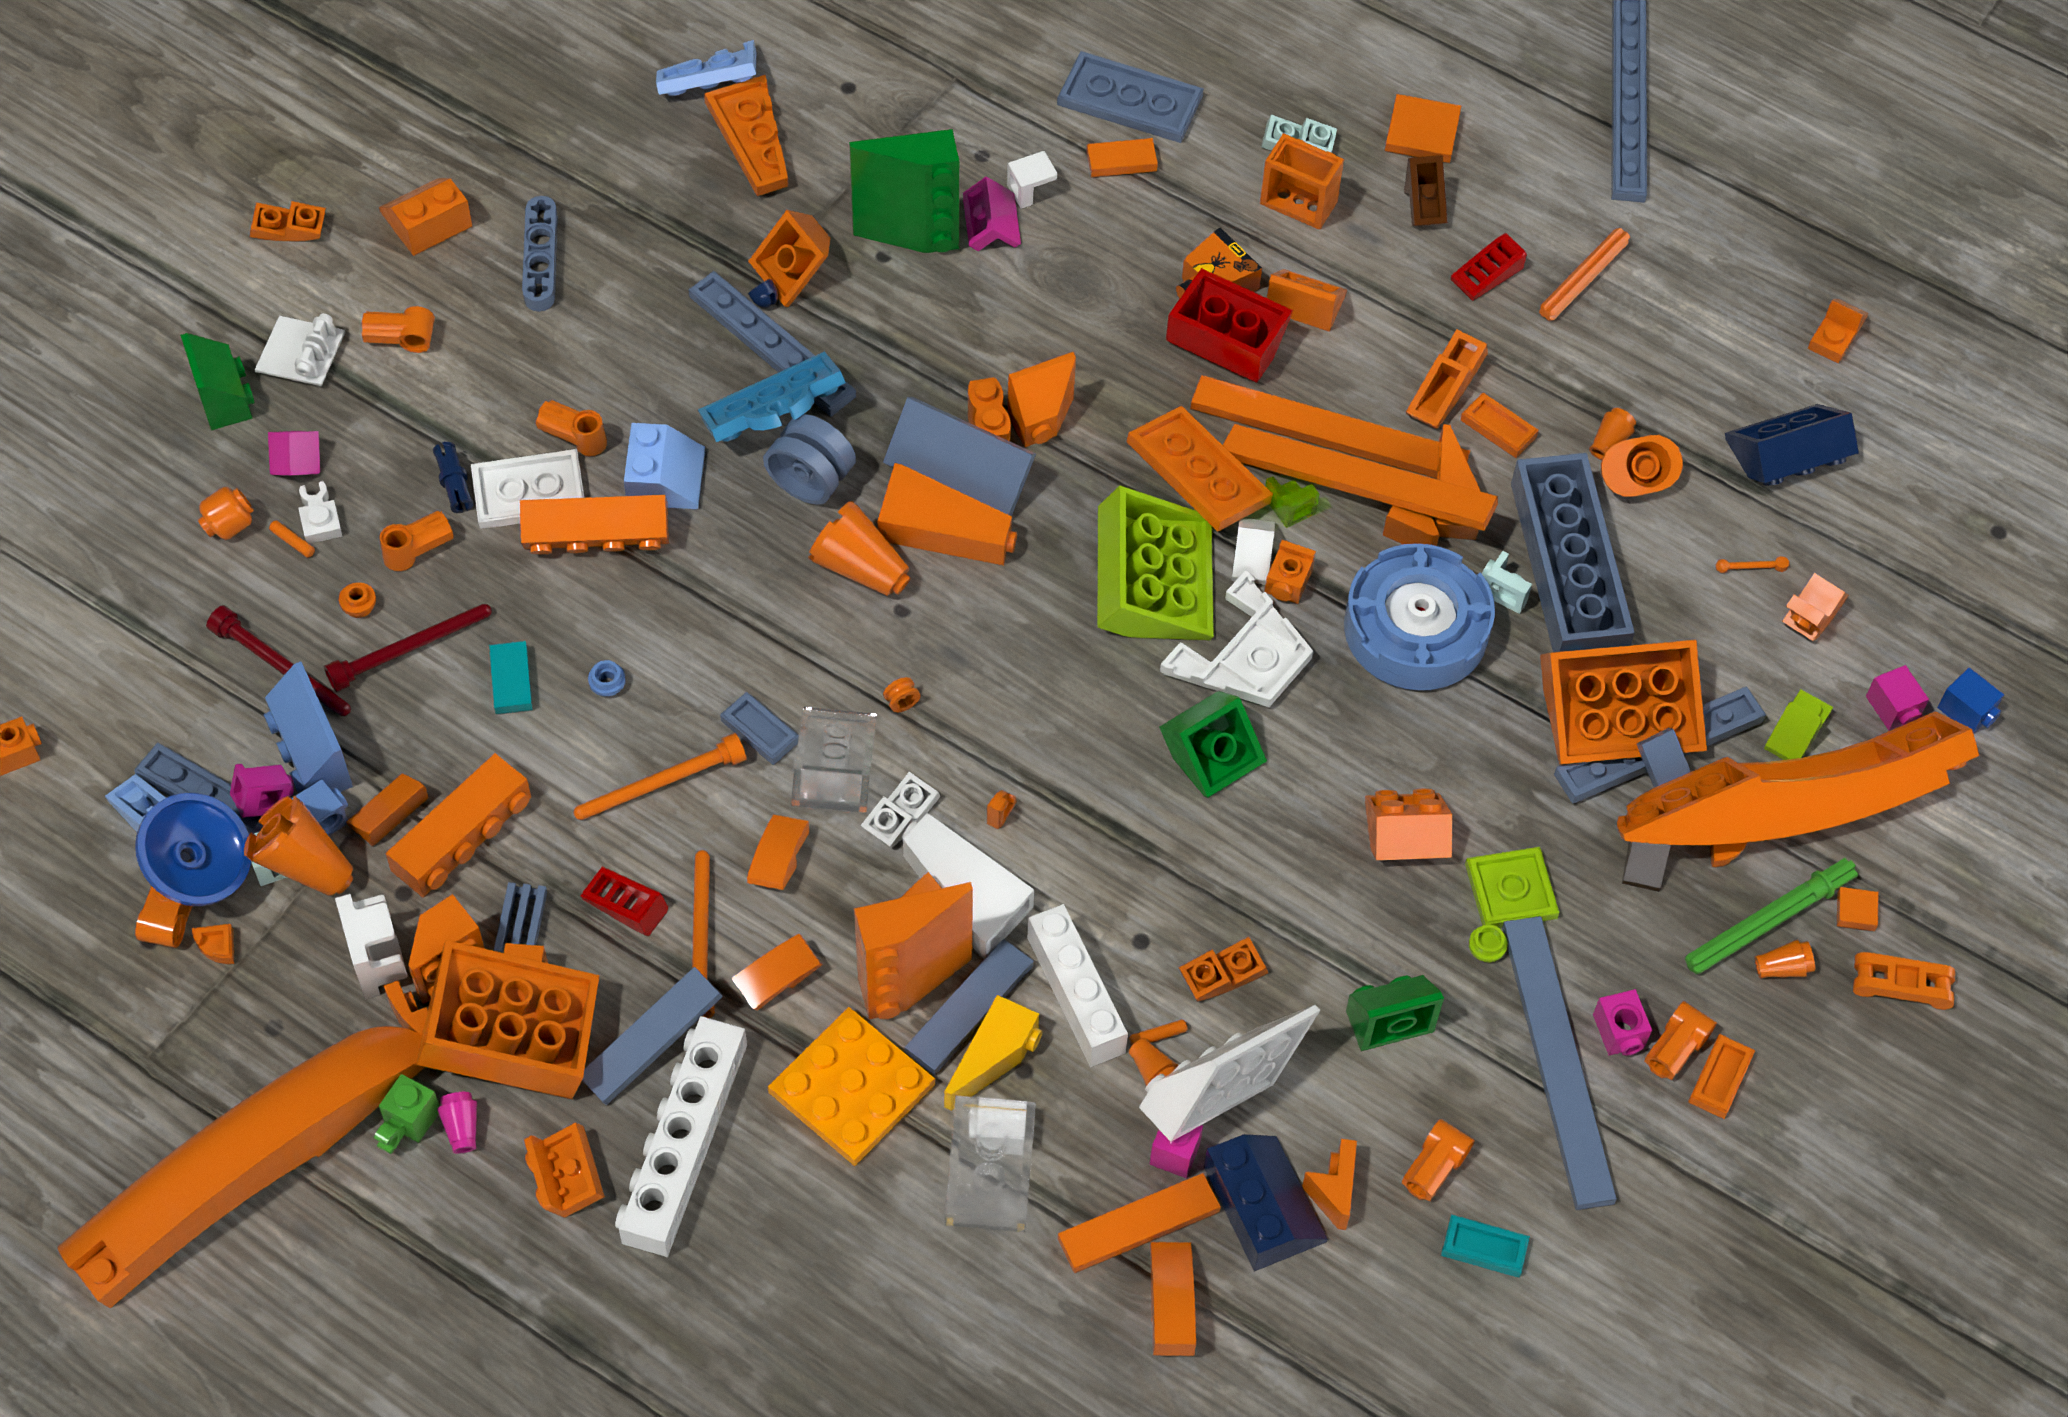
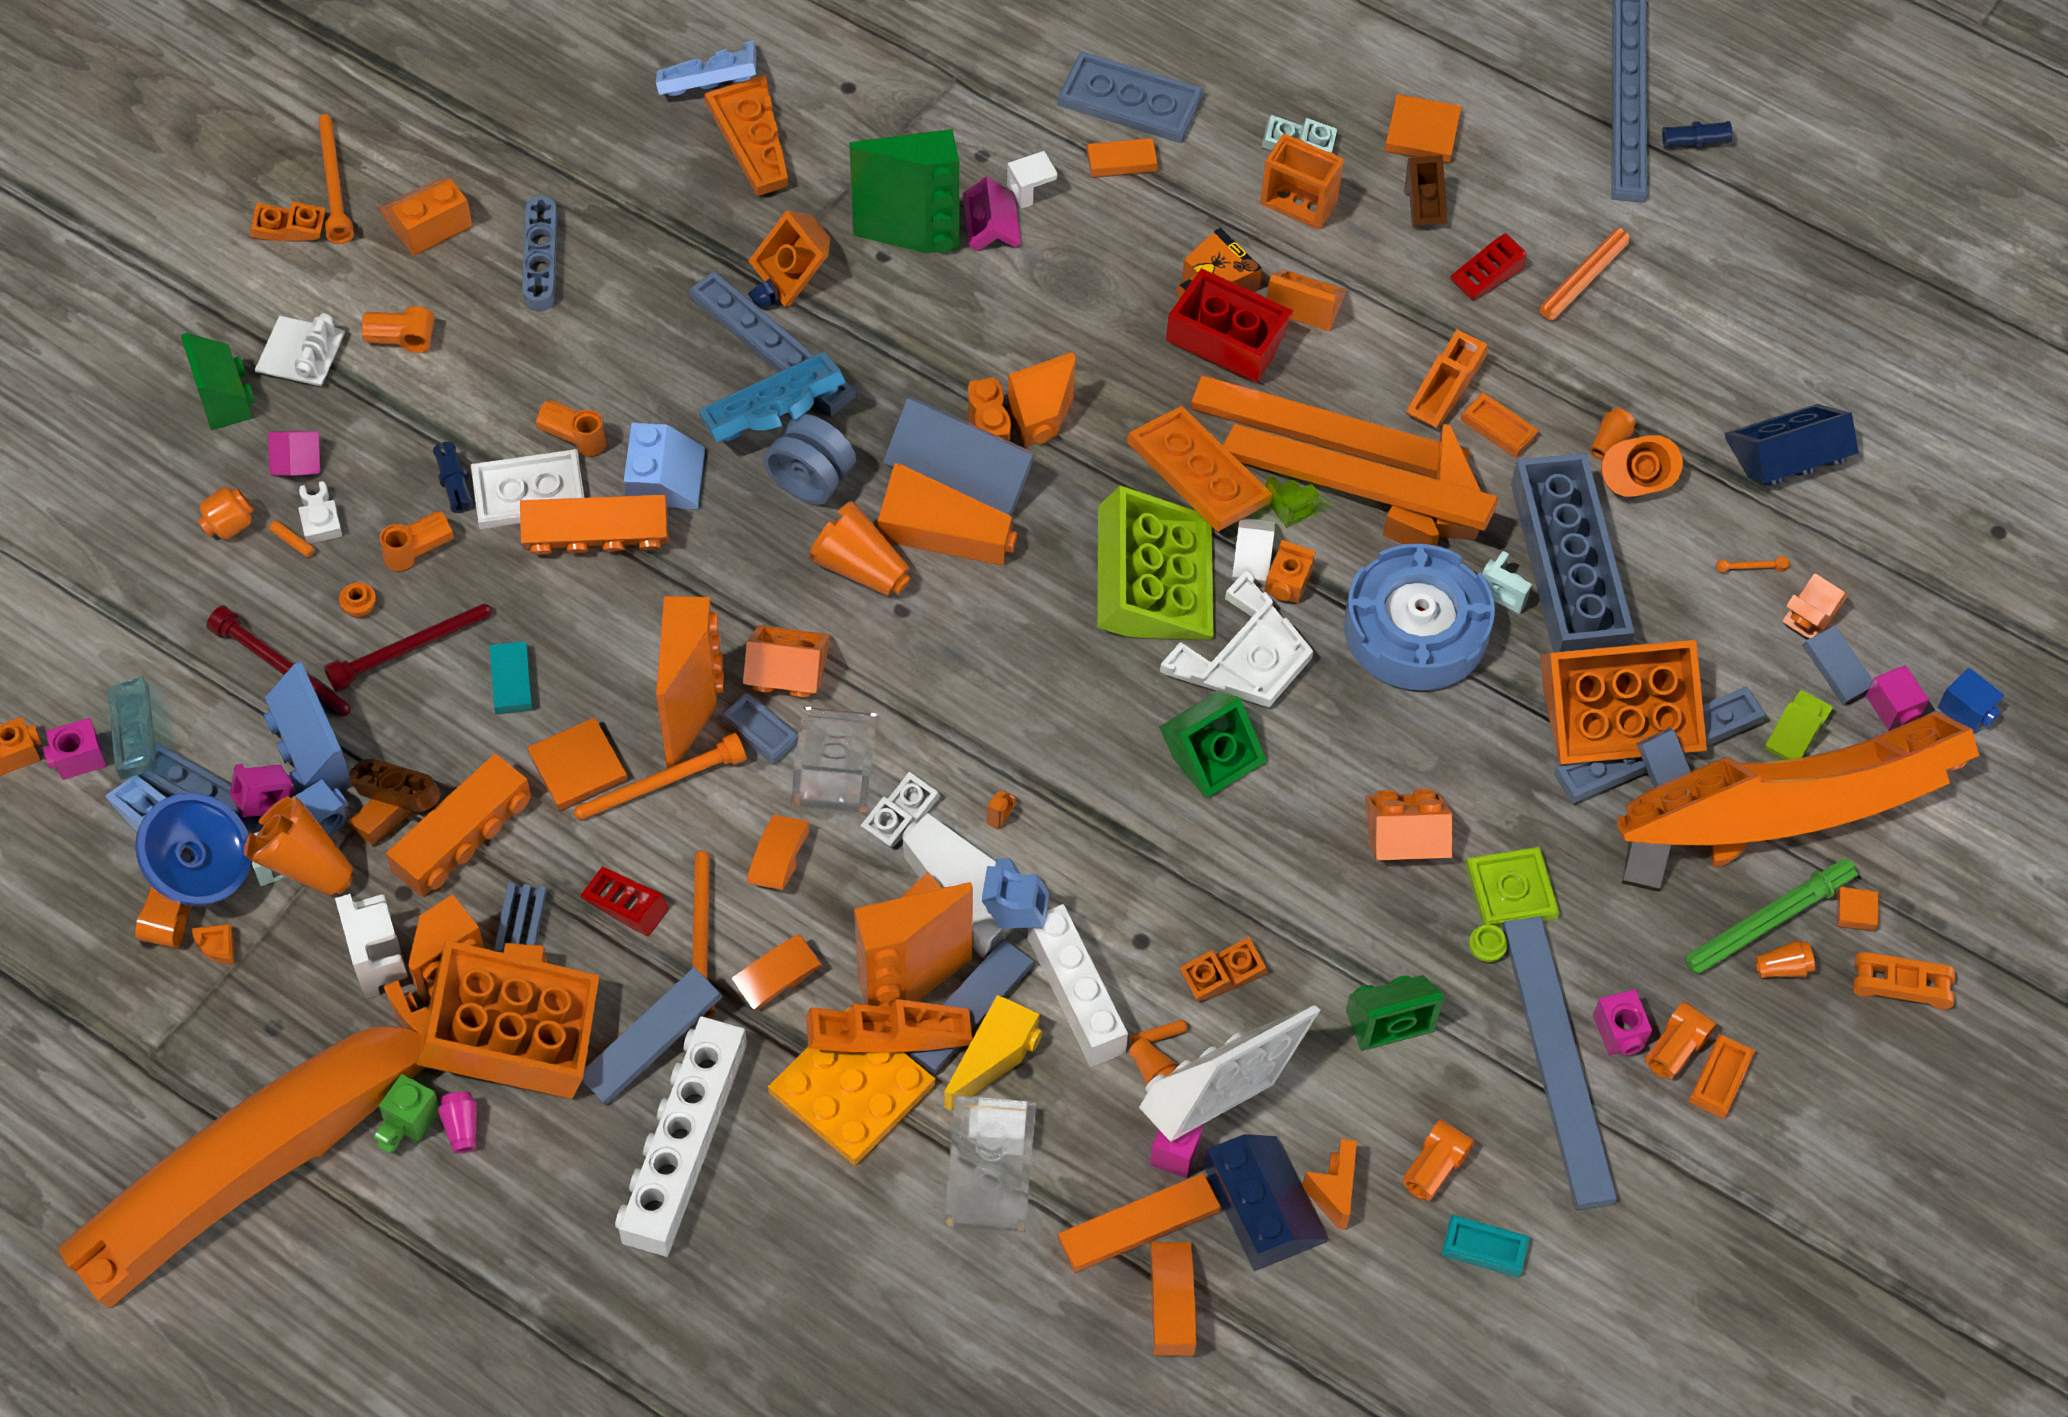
orange bracket [524,1122,605,1218] -> none
medium blue plate [588,660,626,696] -> none
orange bush [883,677,921,713] -> none
orange slope [1808,299,1869,364] -> none
none -> dark pink brick [43,718,107,780]
none -> clear light blue plate [108,676,157,780]
none -> orange piece [318,114,354,244]
none -> reddish brown beam [349,759,441,812]
none -> orange tile [527,717,628,811]
none -> orange slope [656,596,725,769]
none -> orange slope [743,625,830,697]
none -> orange slope [806,999,973,1053]
none -> medium blue brick [981,858,1049,928]
none -> dark blue pin [1662,121,1732,148]
none -> sand blue tile [1802,625,1873,705]

